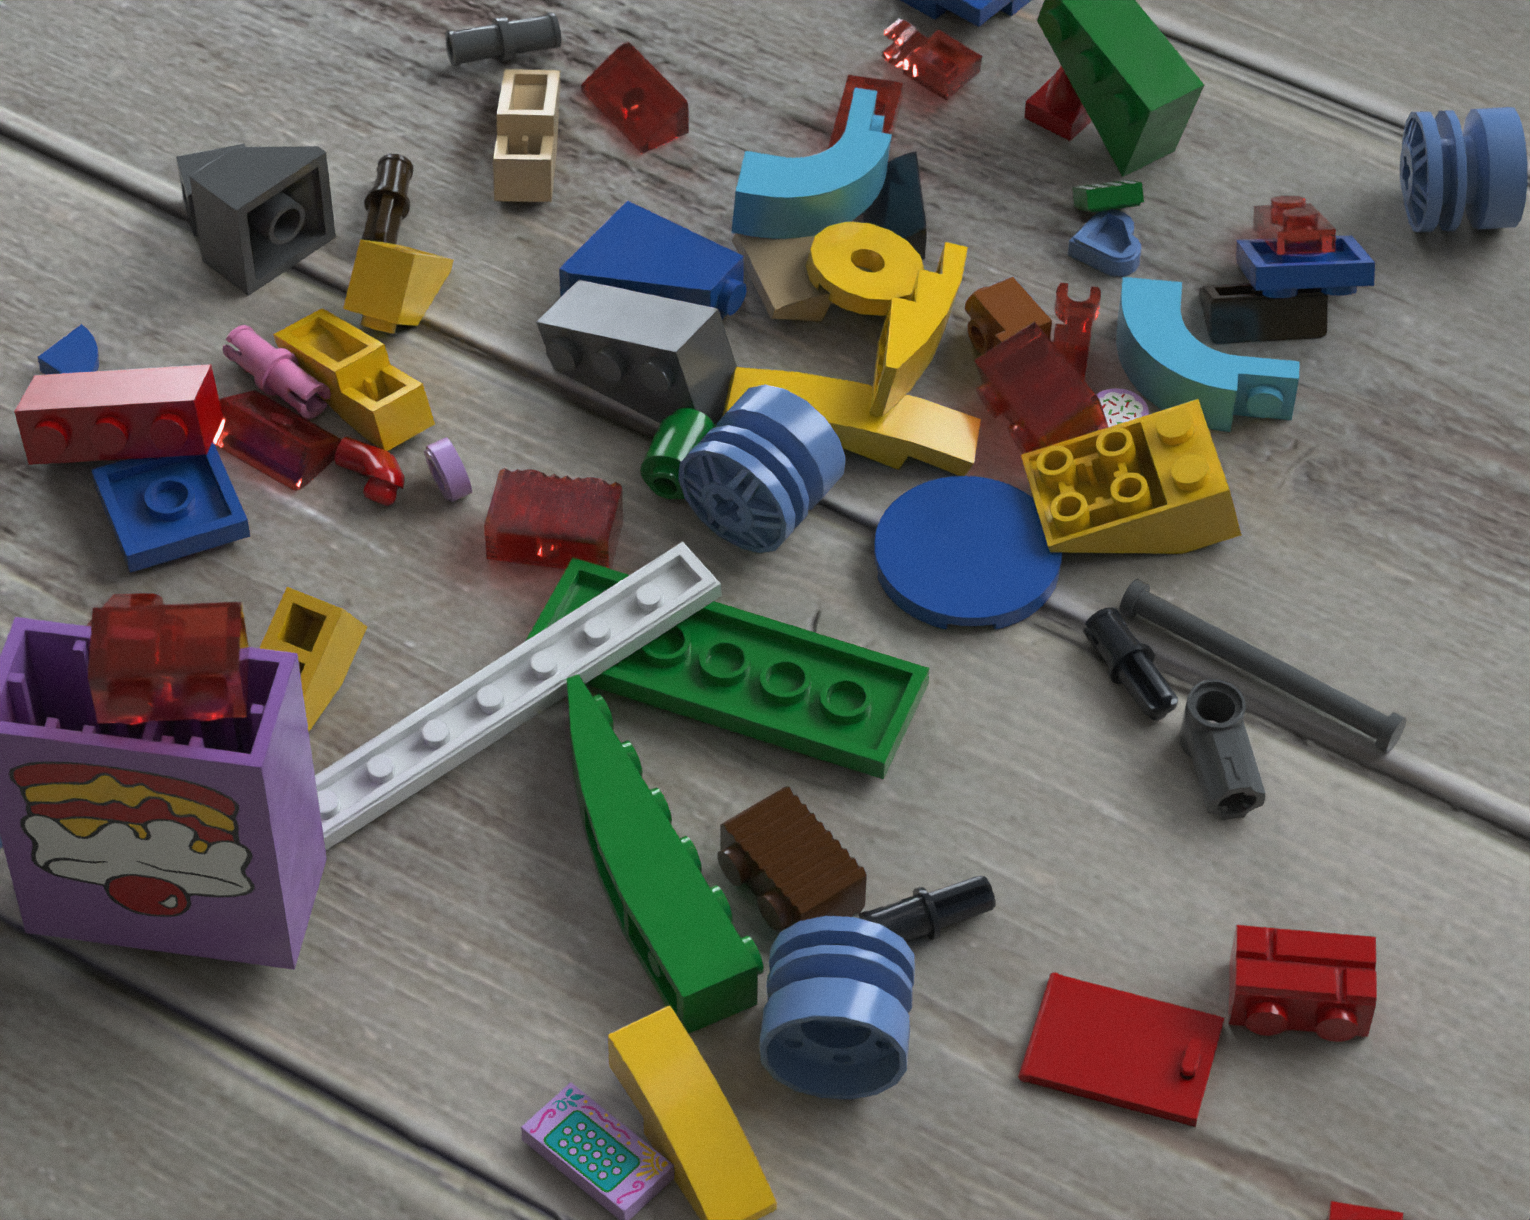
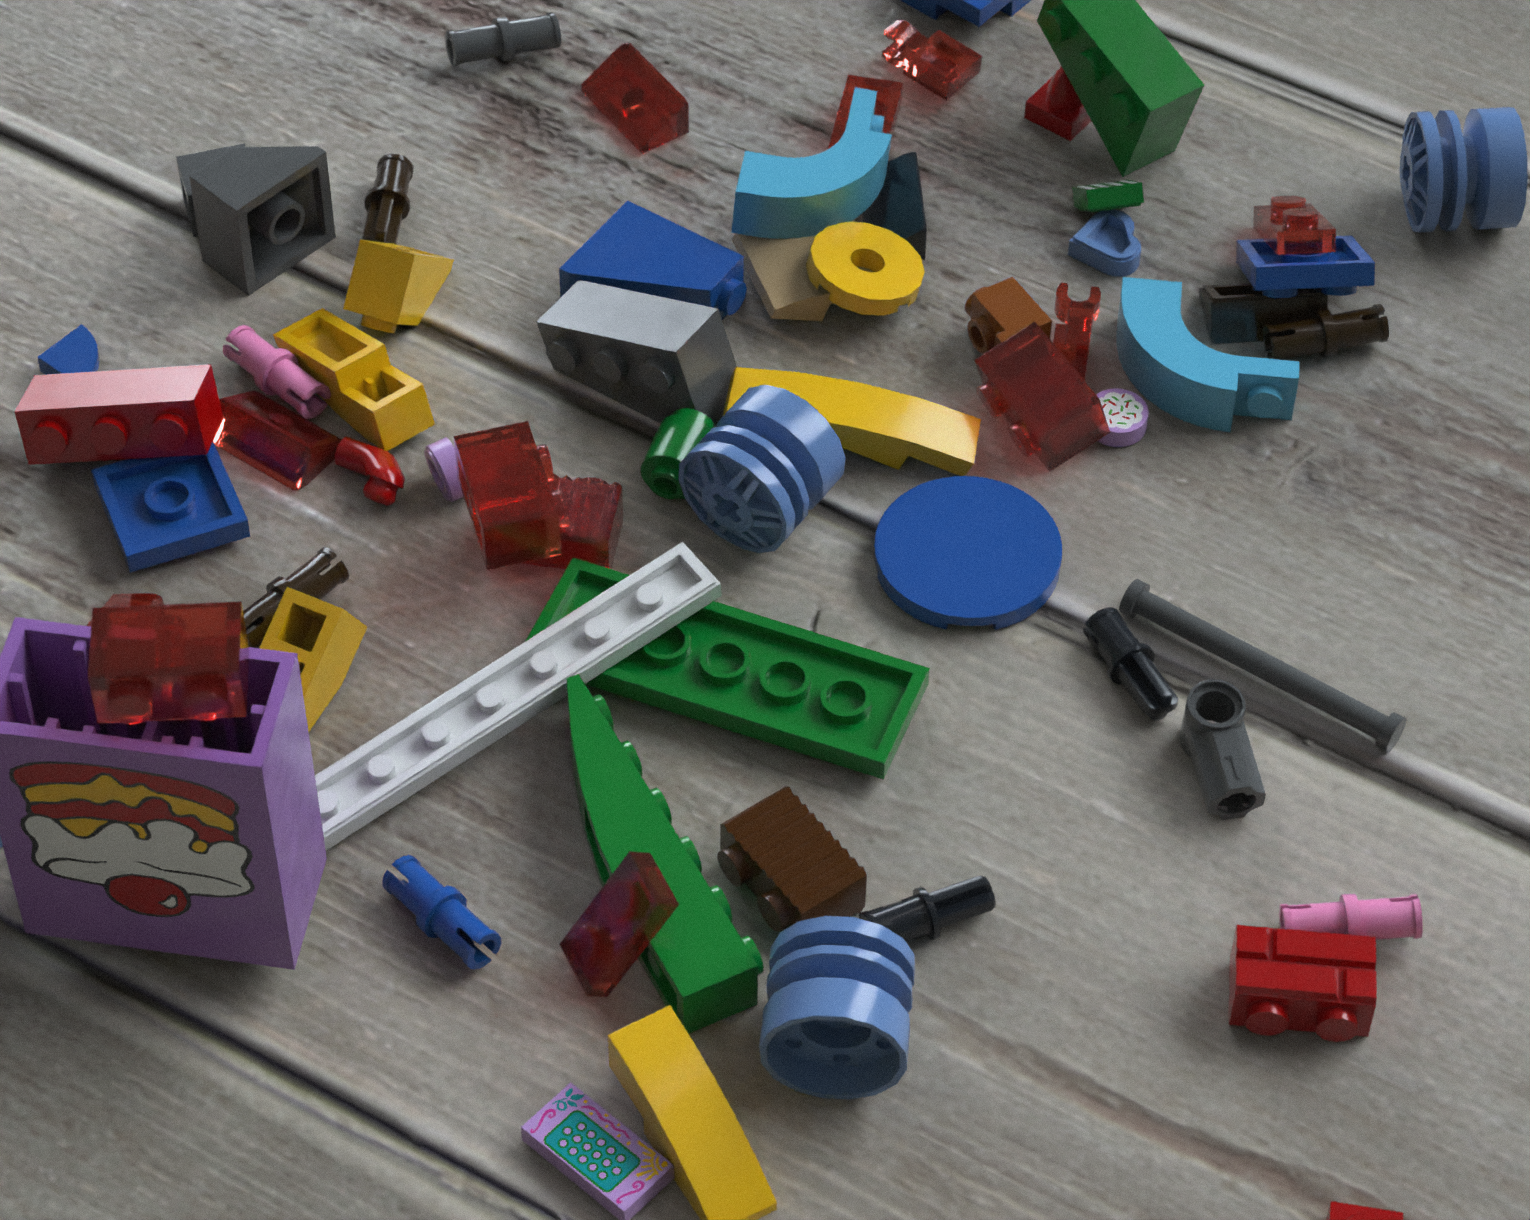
tan slope [493,69,560,202] -> none
yellow slope [870,242,968,417] -> none
red container [1018,973,1225,1127] -> none
yellow slope [1021,399,1241,554] -> none
none -> dark brown pin [226,547,349,648]
none -> blue pin [382,855,501,970]
none -> clear red brick [454,421,569,570]
none -> clear red plate [559,851,679,997]
none -> dark brown pin [1263,304,1389,360]
none -> bright pink pin [1279,894,1423,940]

